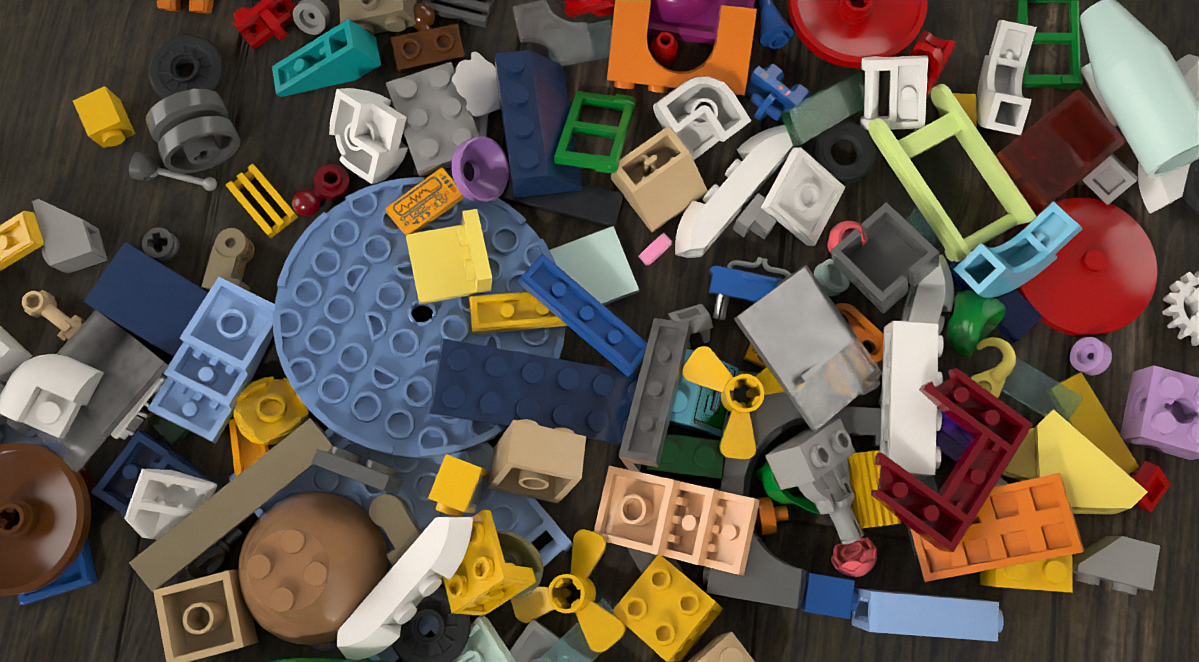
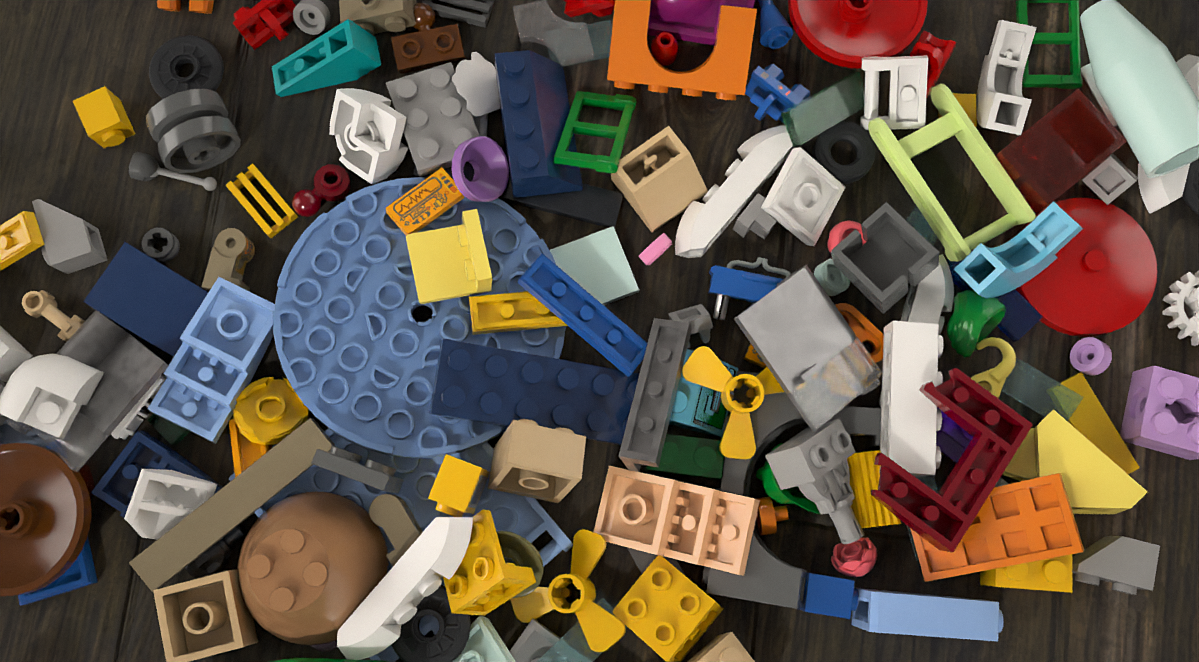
white brick [653,77,751,160] -> none
red plate [1131,461,1171,513] -> none

